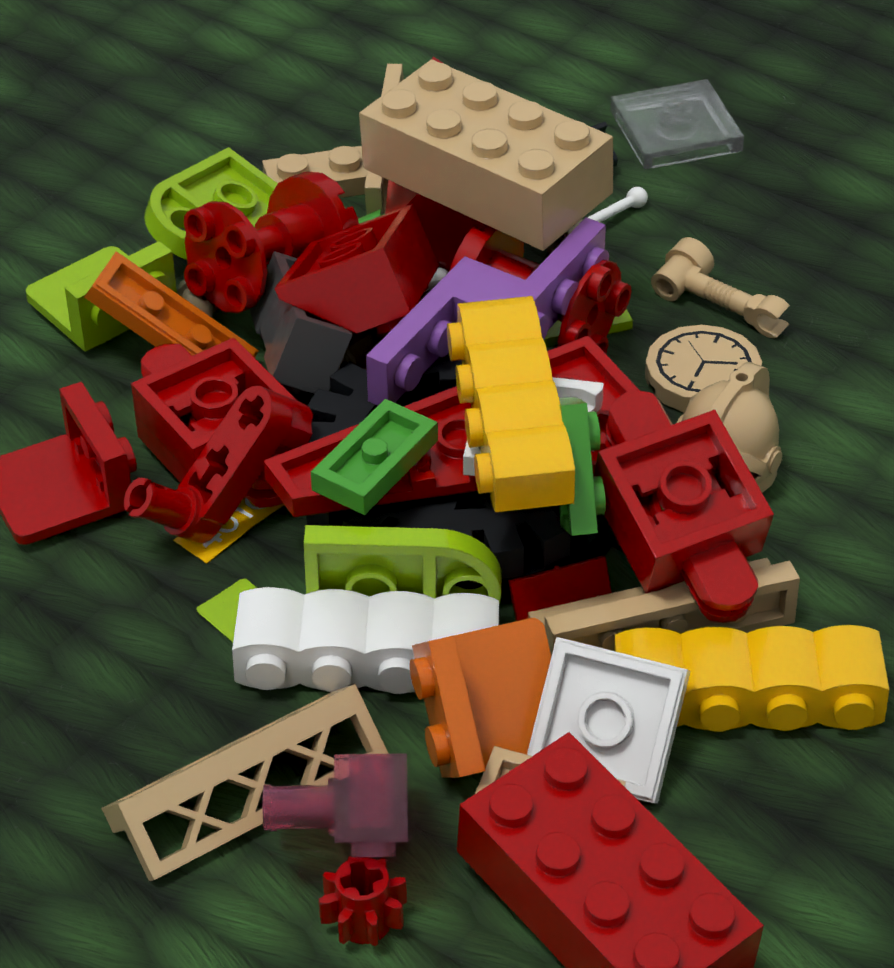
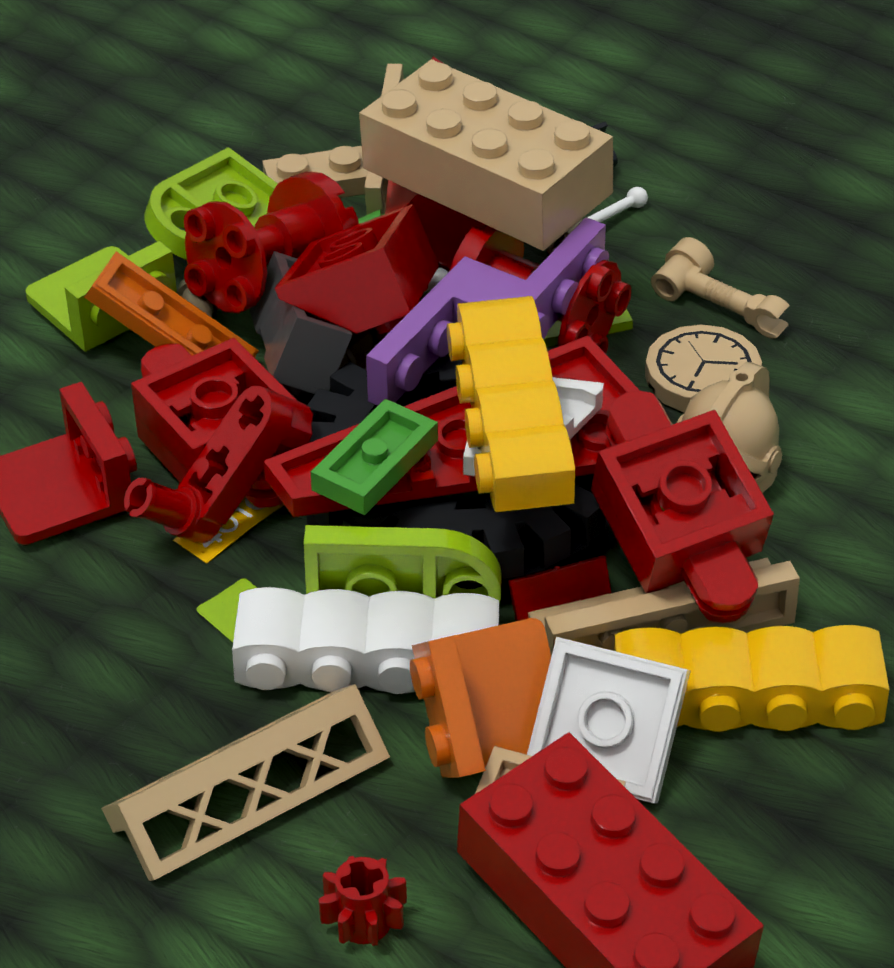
clear pink brick [262,753,411,857] -> none
bright green plate [559,397,606,536] -> none
clear plate [611,79,744,169] -> none

